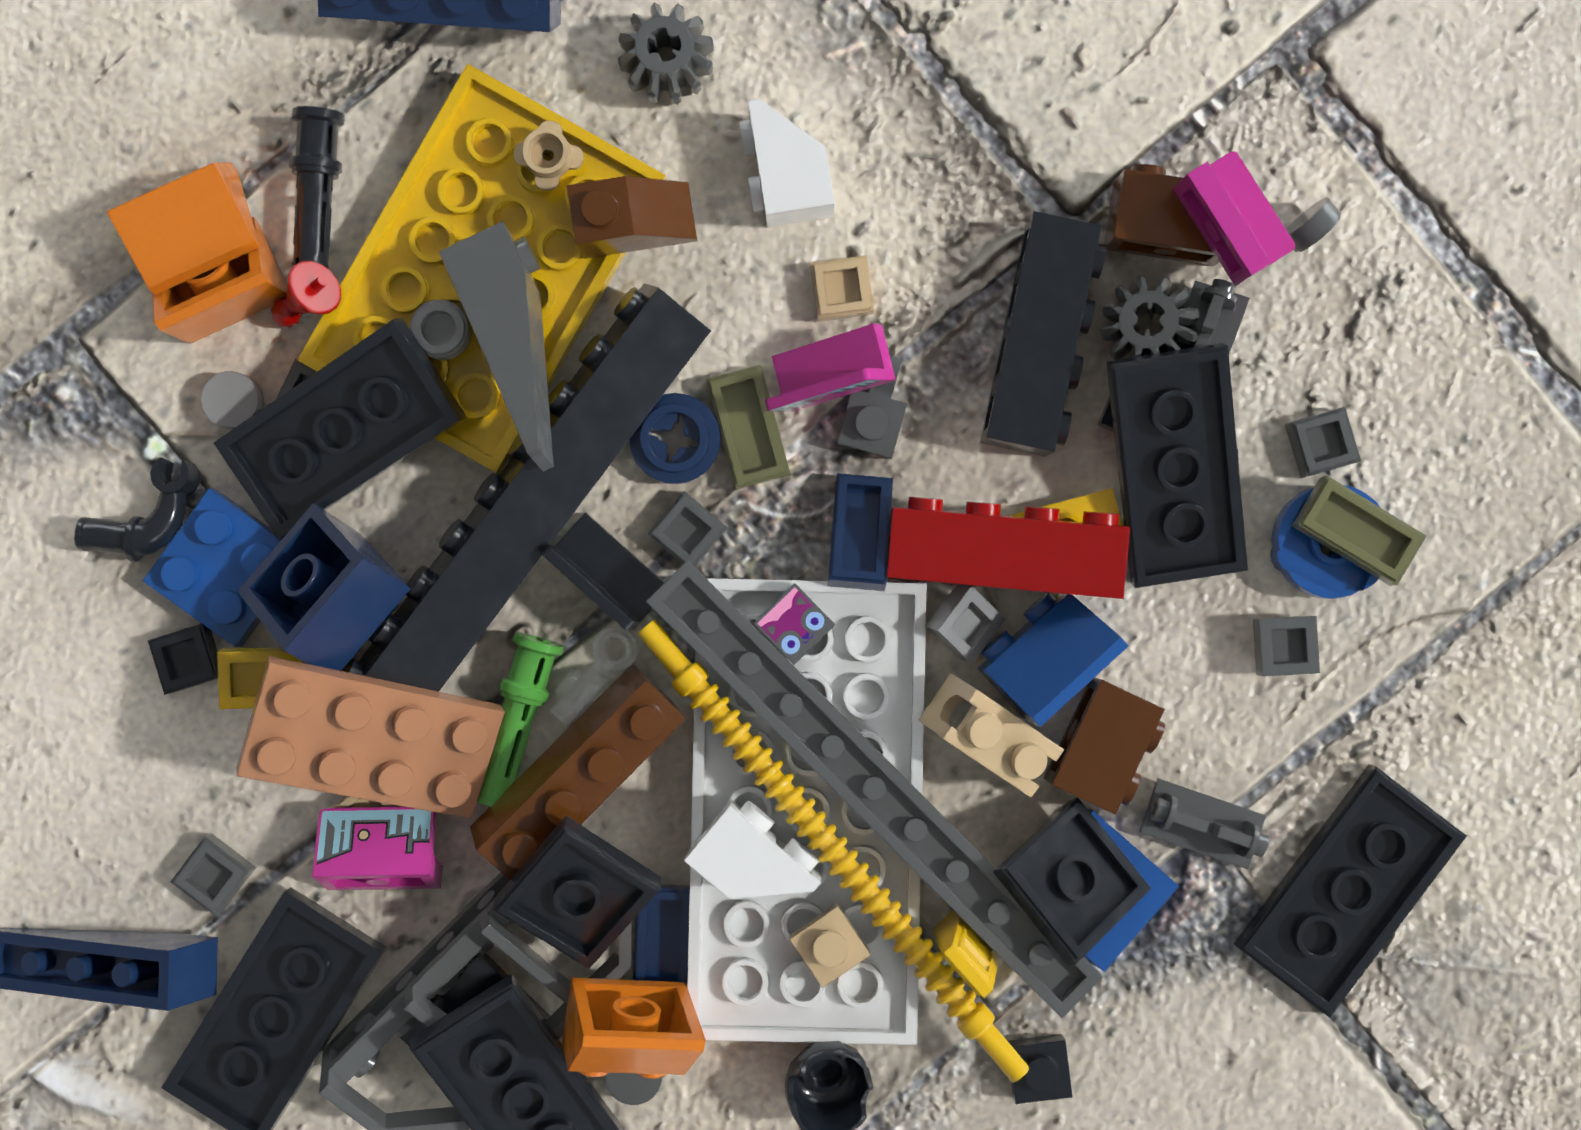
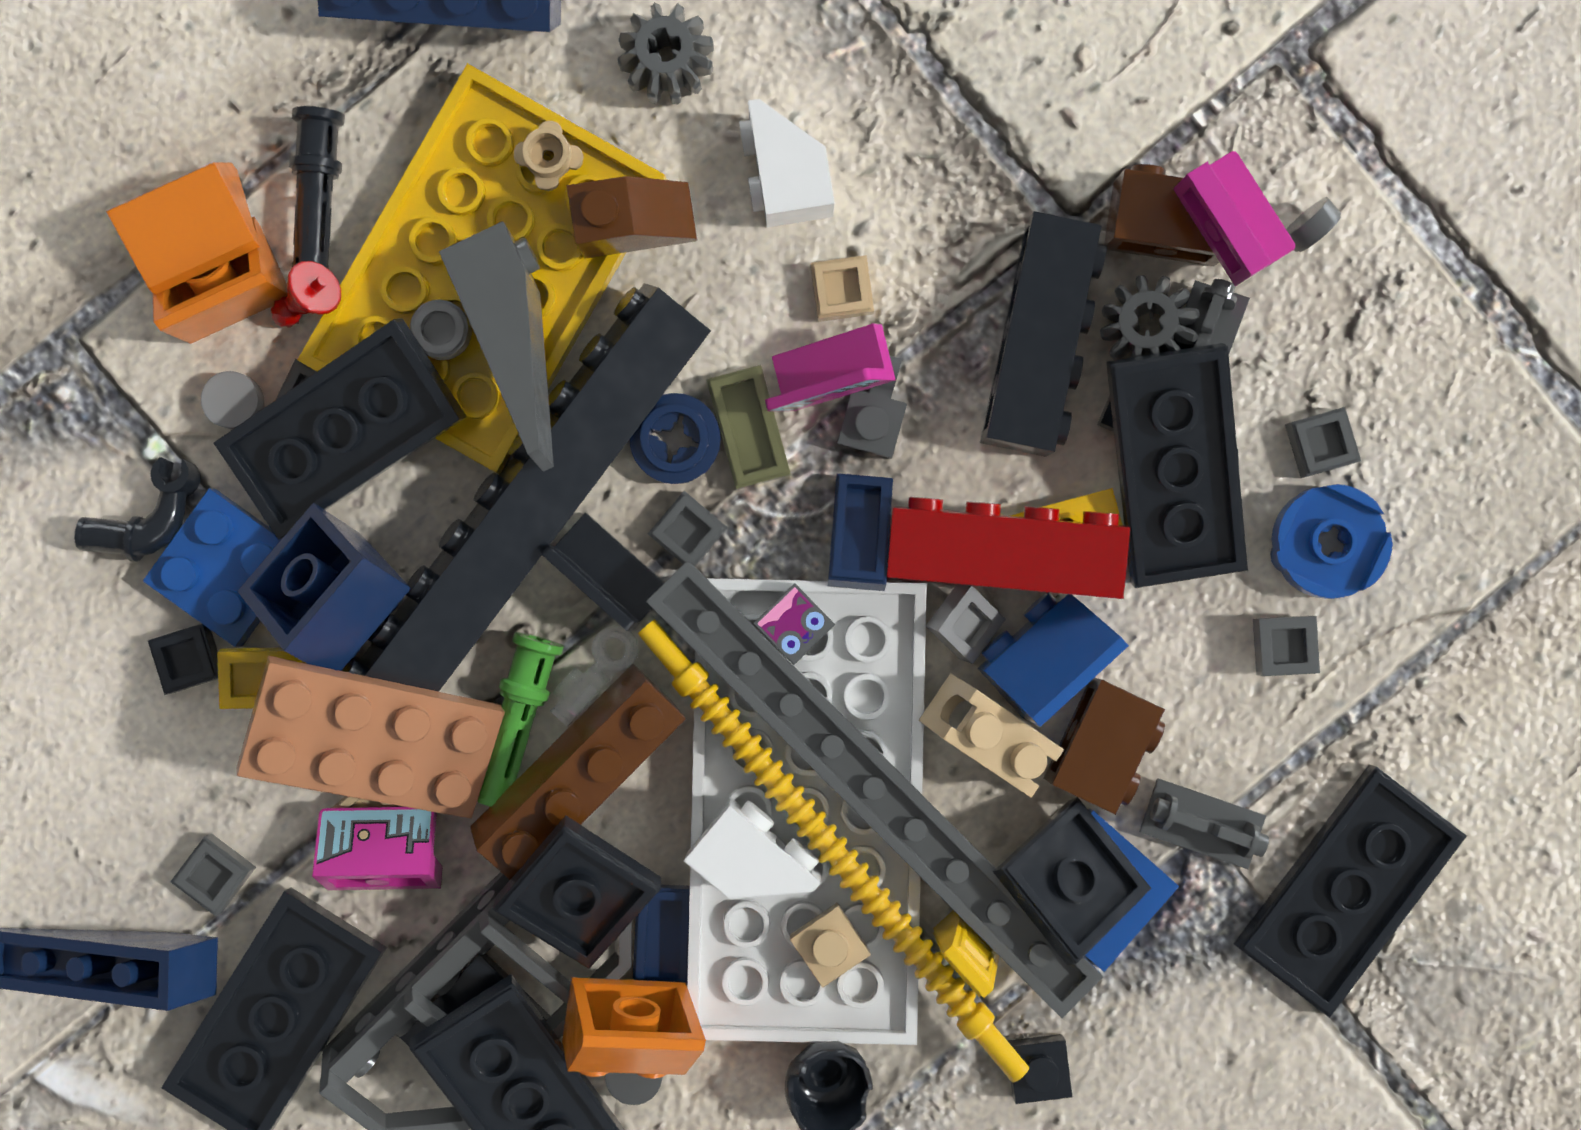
olive tile [1292,475,1427,586] -> none

